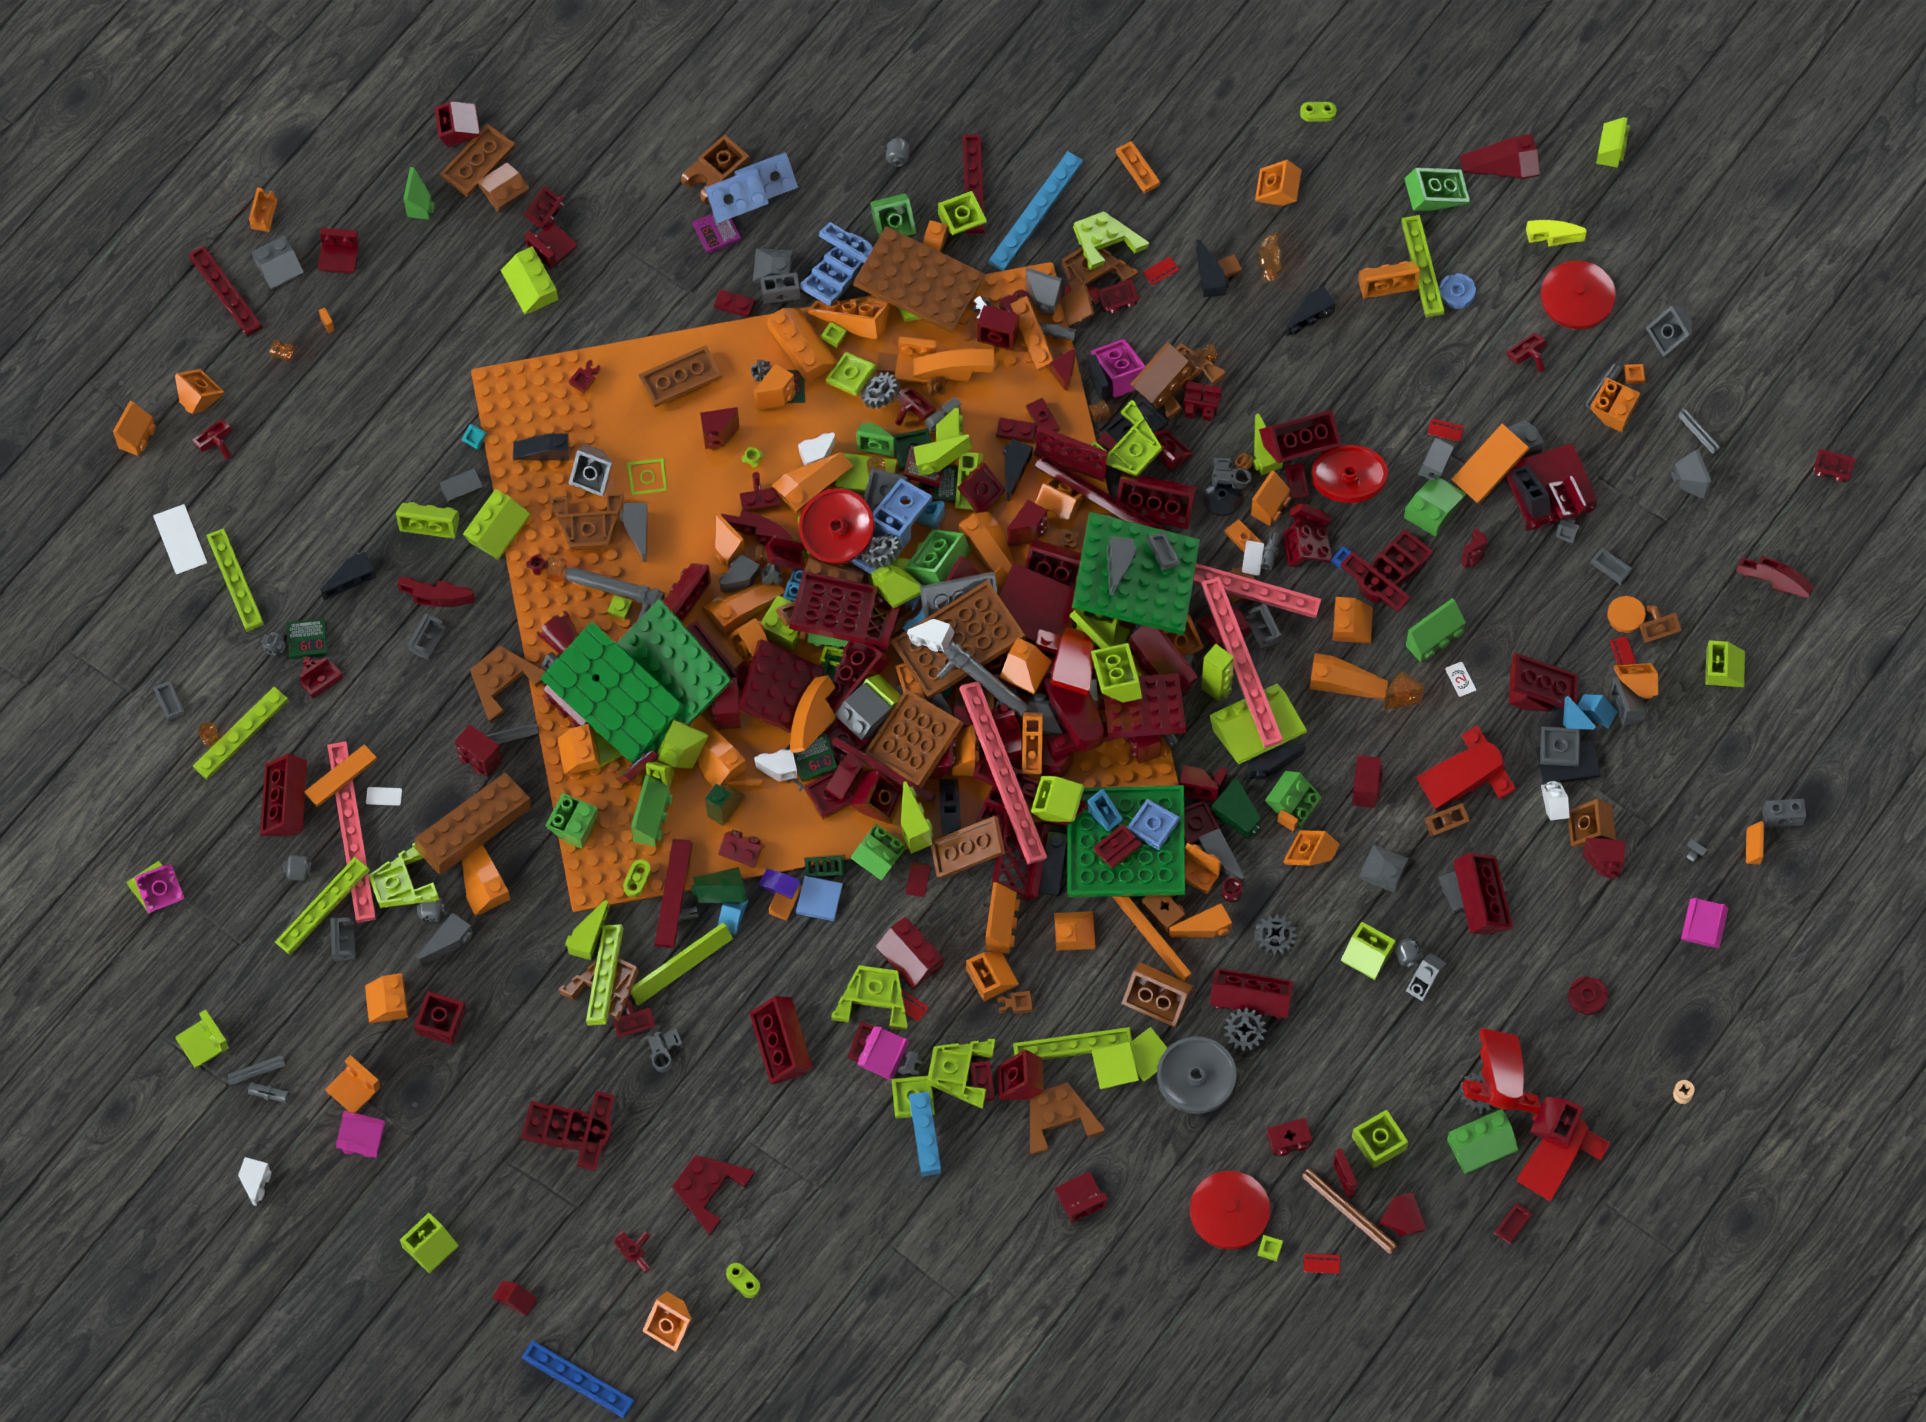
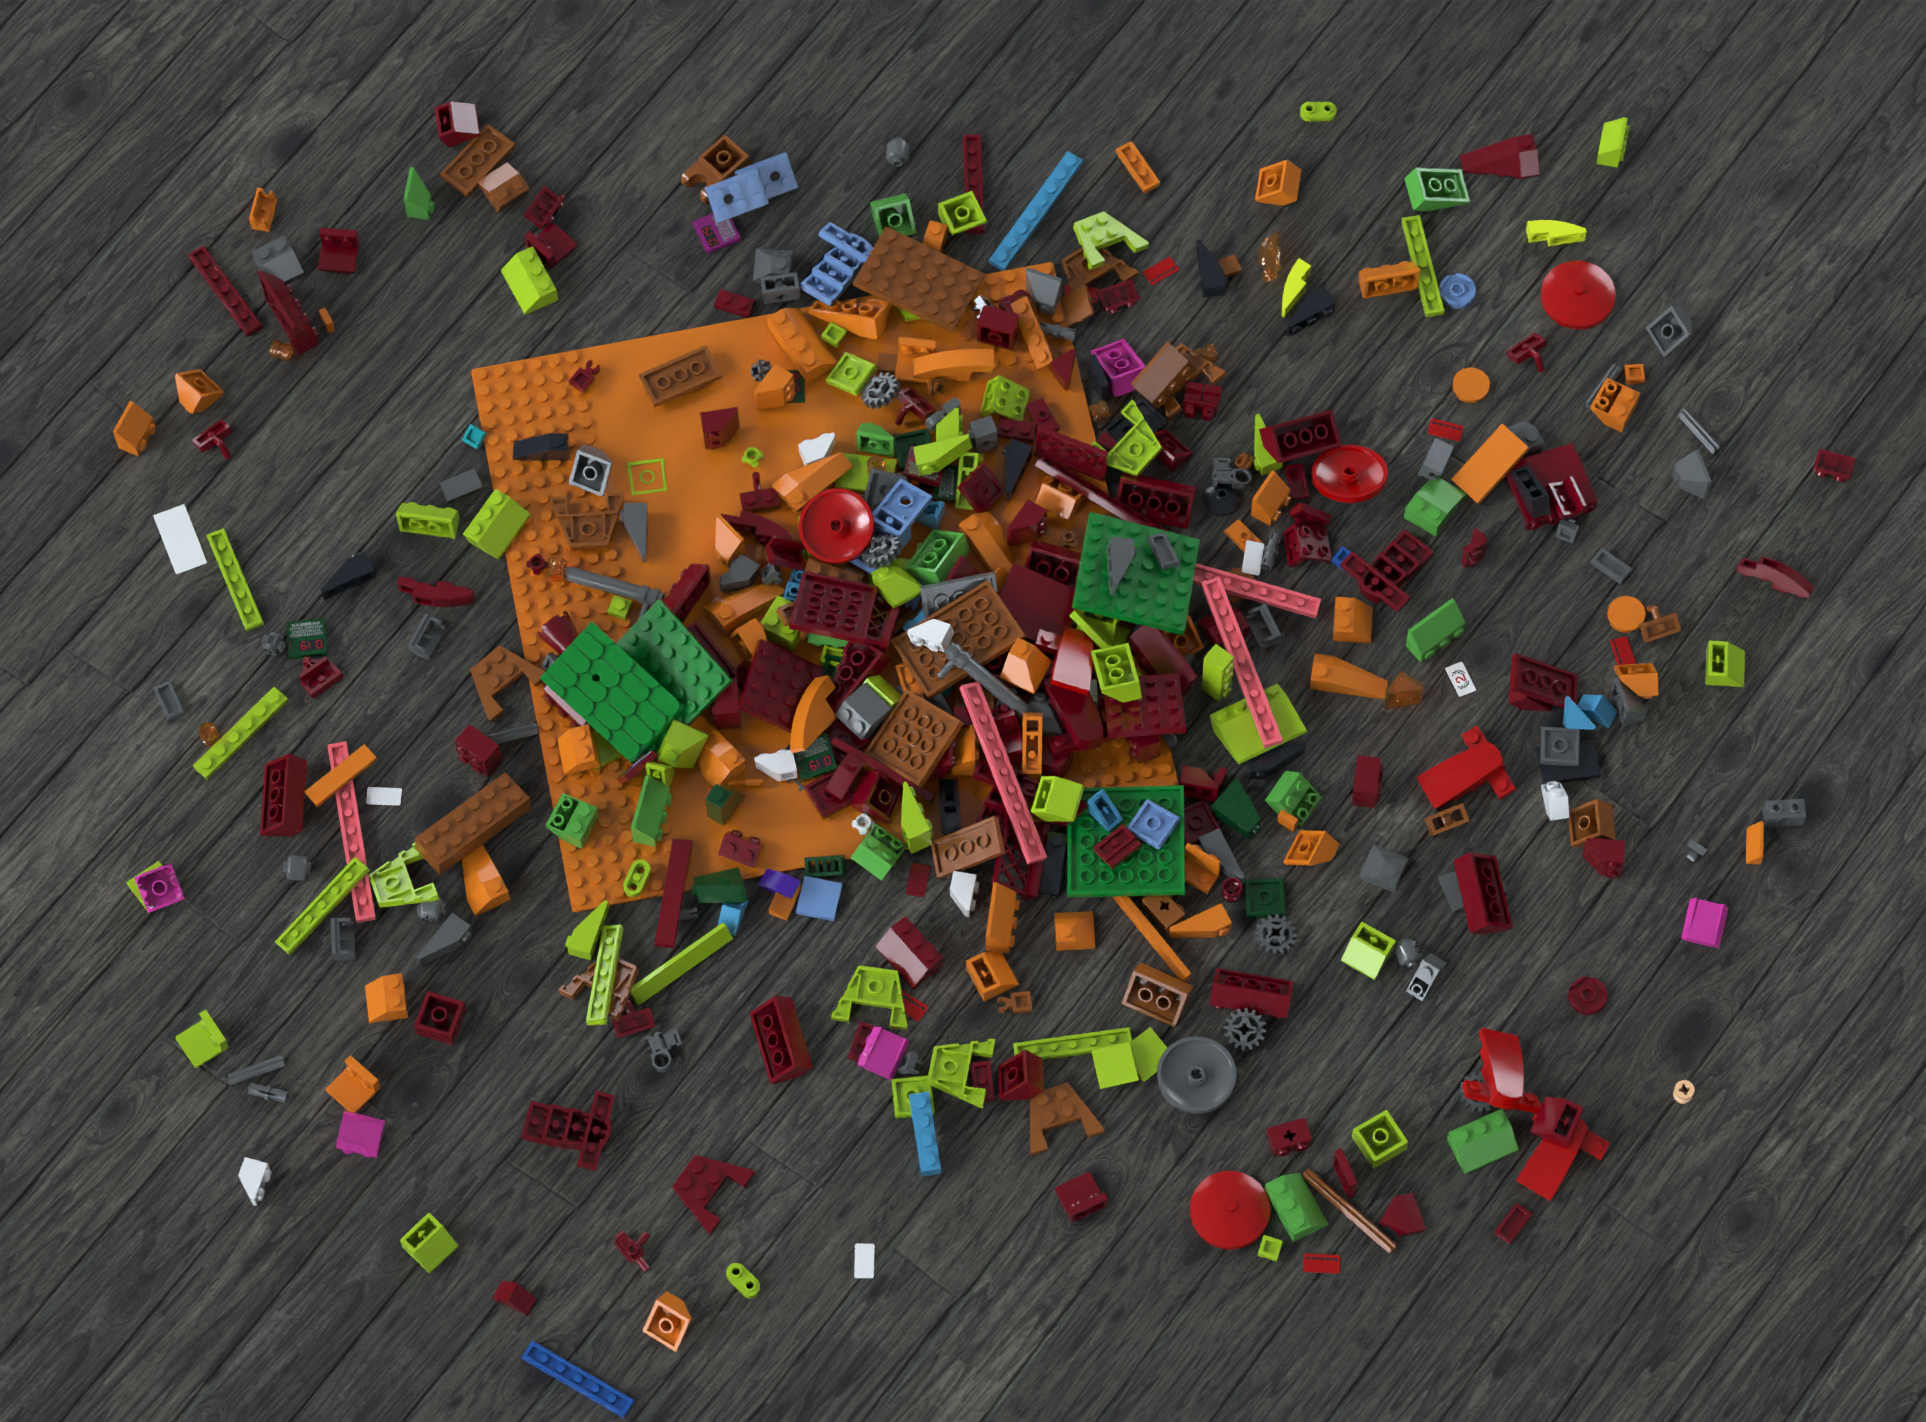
none -> dark red slope [258,270,319,354]
none -> white plate [852,813,875,835]
none -> white sticker [854,1244,874,1278]
none -> white slope [950,871,980,917]
none -> dark grey brick [968,416,997,453]
none -> lime bracket [980,375,1030,421]
none -> dark green tile [1244,878,1286,918]
none -> bright green slope [1265,1173,1328,1242]
none -> neon yellow slope [1281,258,1311,318]
none -> orange tile [1452,367,1490,403]

